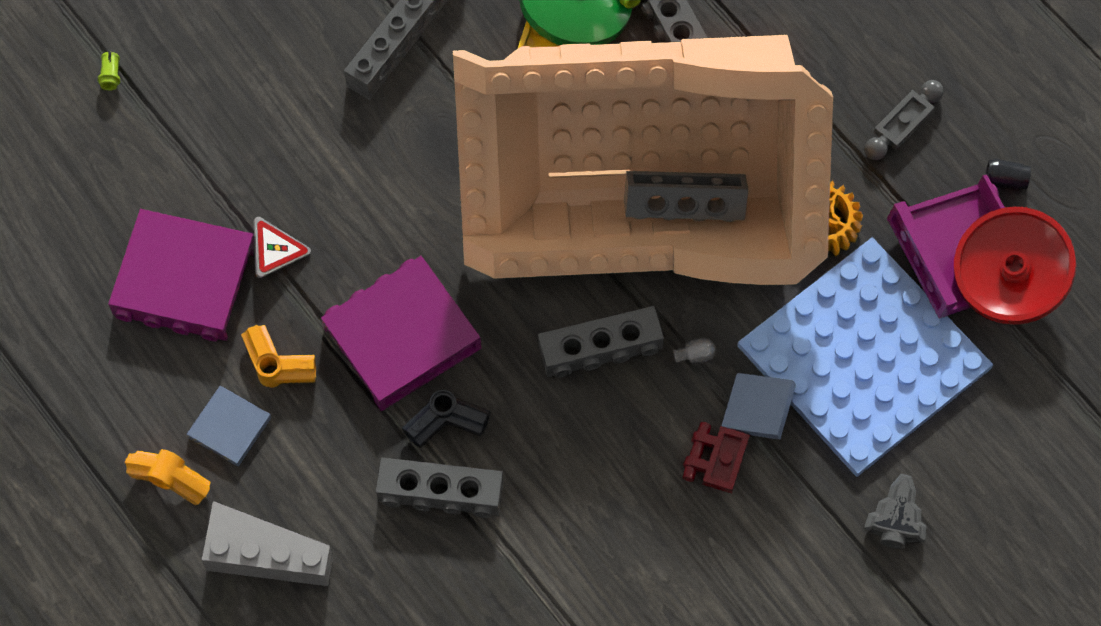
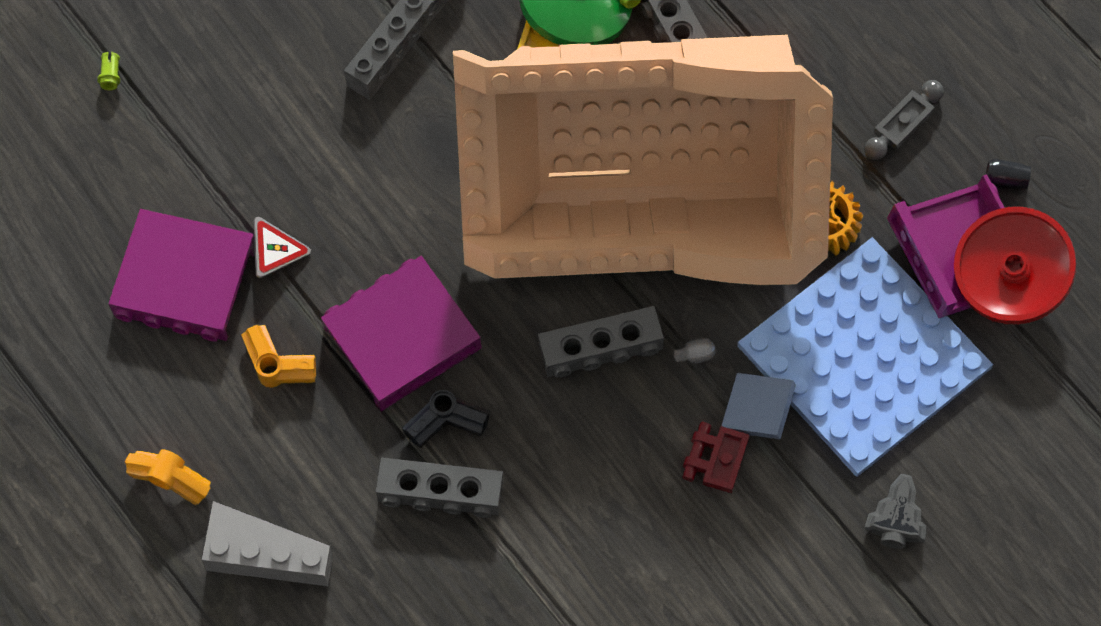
sand blue tile [187,386,271,467] -> none
dark grey brick [624,171,748,222] -> none

